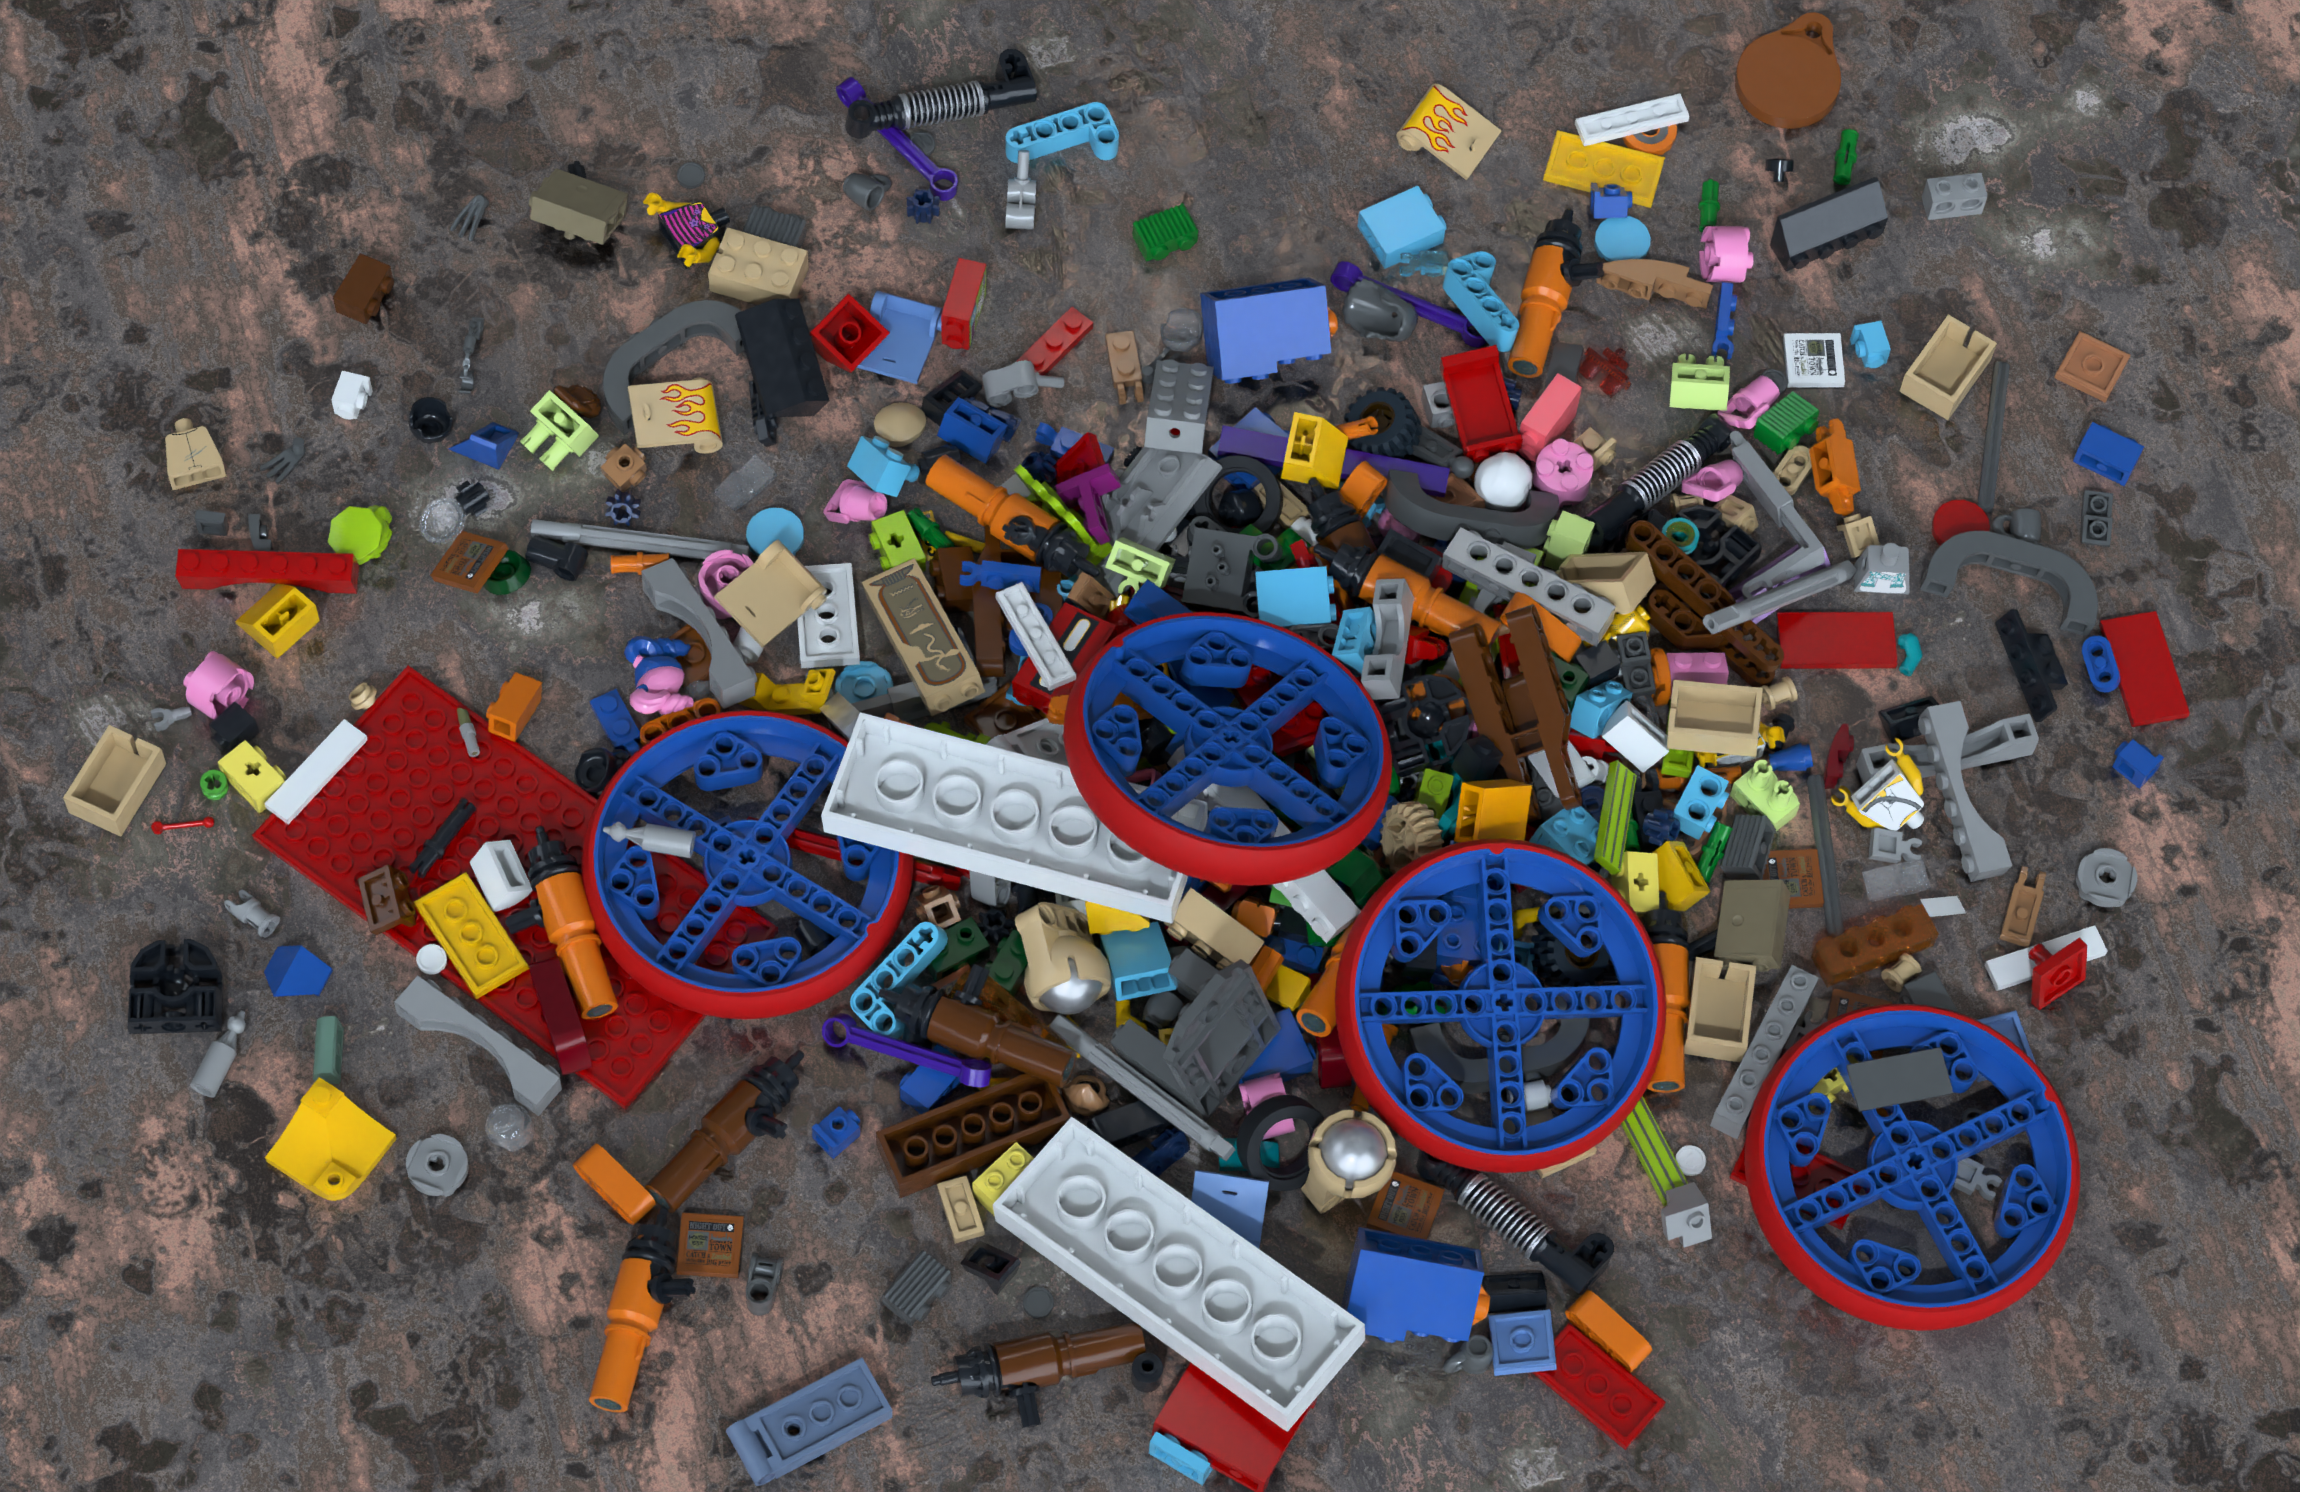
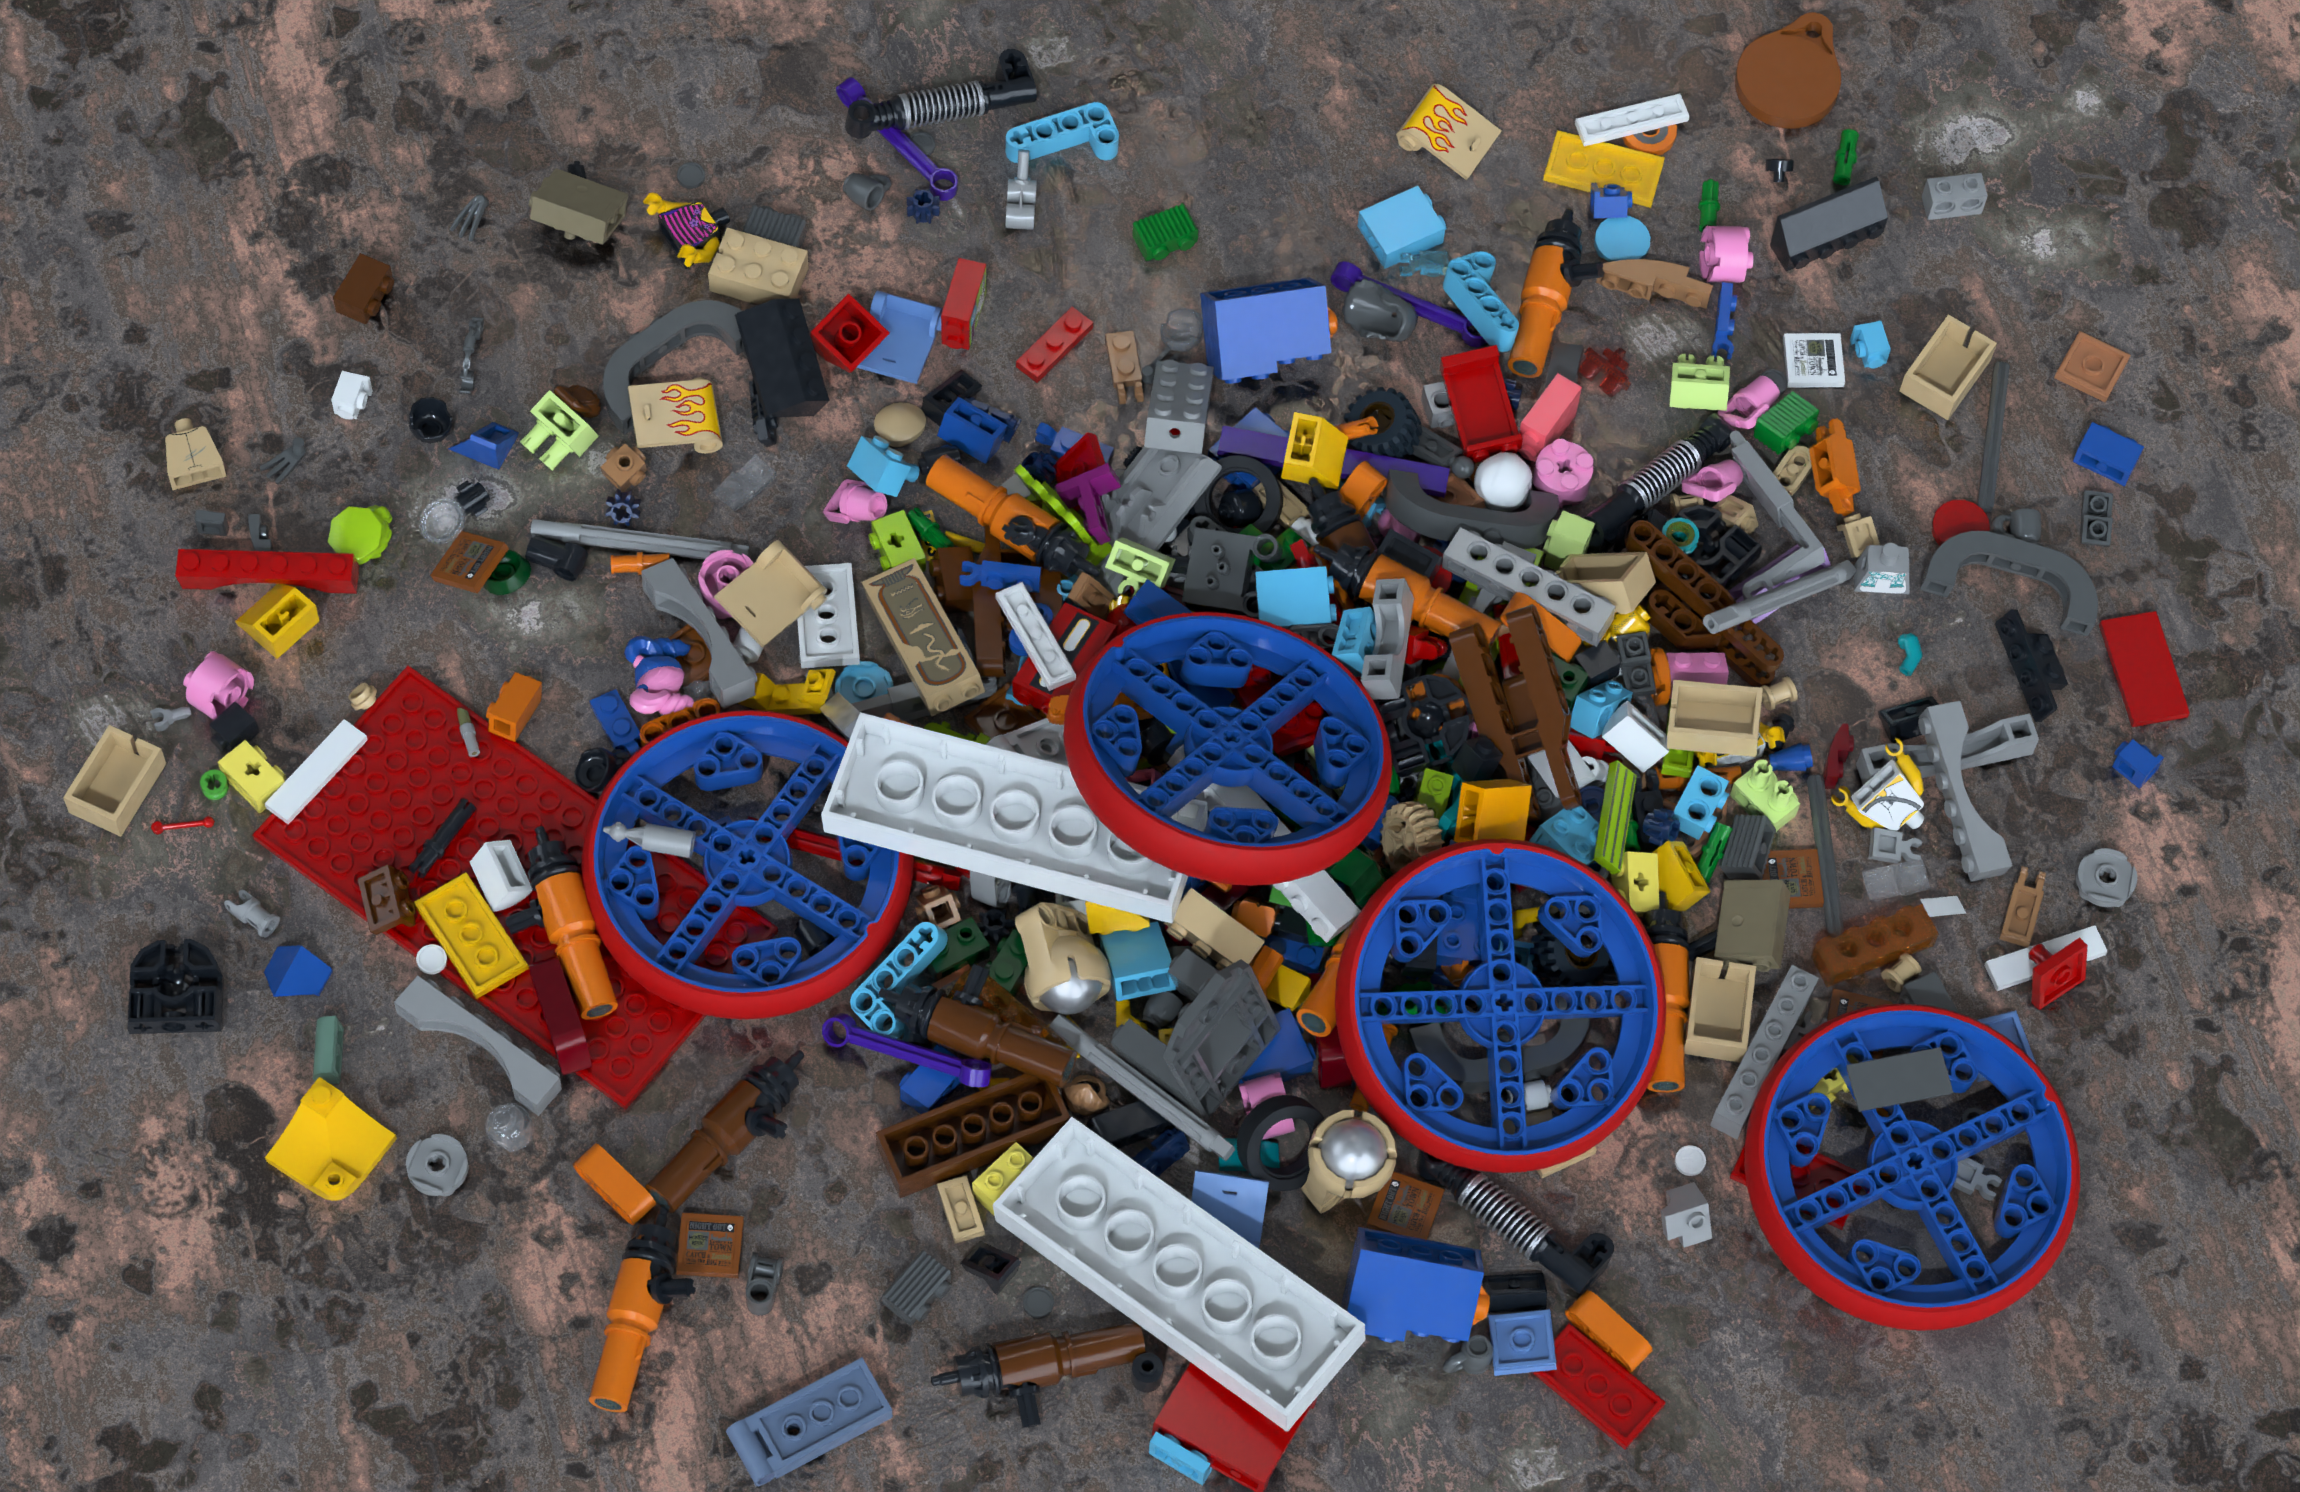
light grey wheel [190,1010,246,1098] -> none
medium azure tile [746,508,804,556] -> none
blue brick [812,1106,860,1159] -> none
light grey beam [982,360,1064,407] -> none
tan bracket [1573,427,1617,471] -> none
lime tile [1621,1096,1688,1206] -> none
red tile [1776,612,1898,669] -> none
blue plate [2082,636,2121,693] -> none

